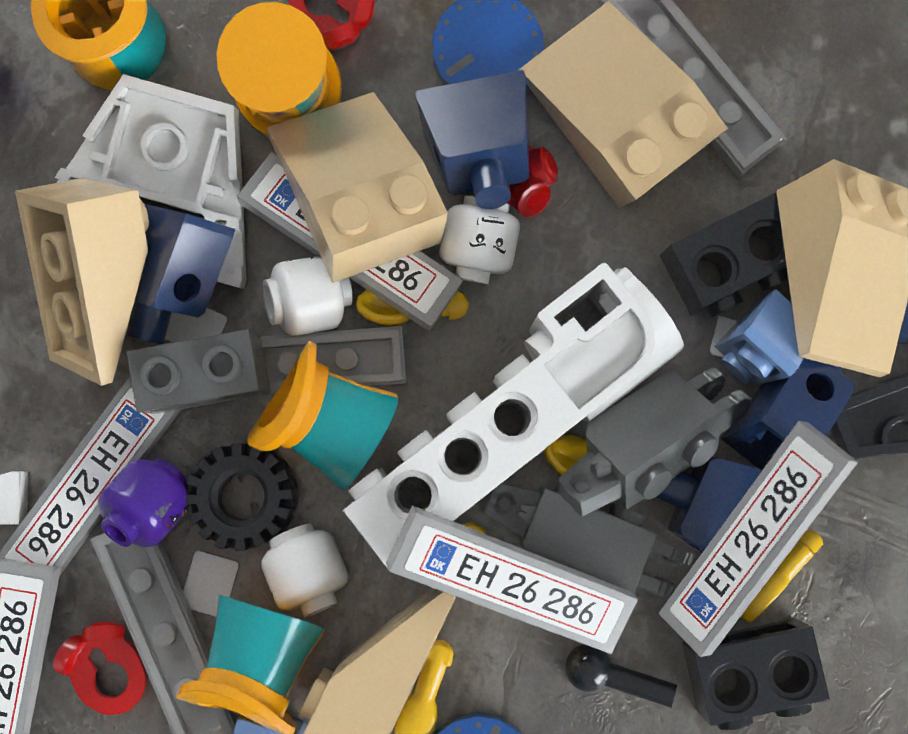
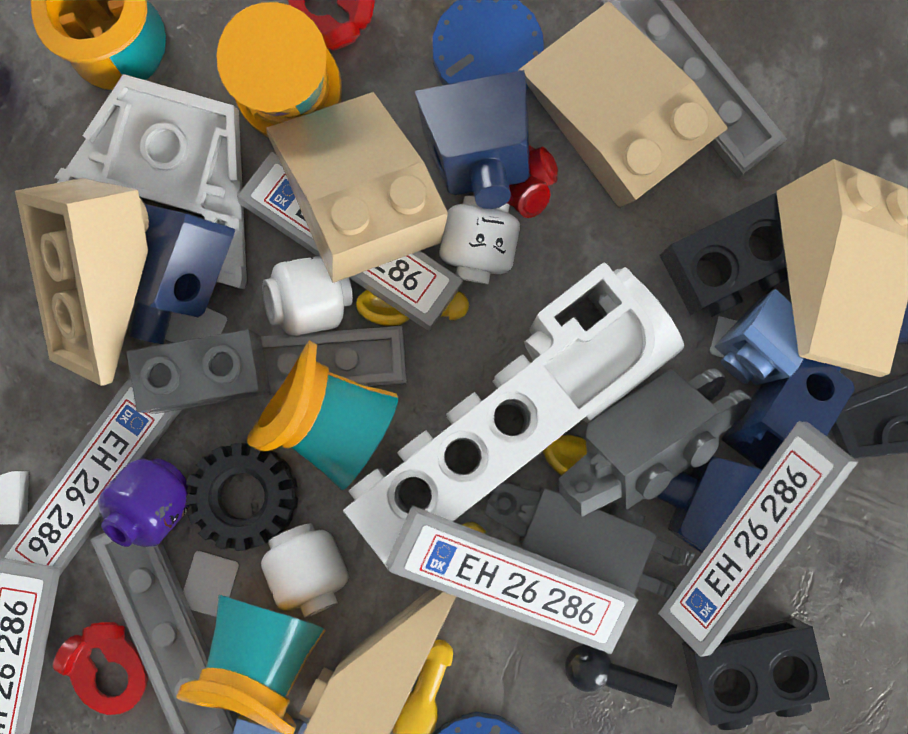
yellow piece [741,529,823,623] -> none

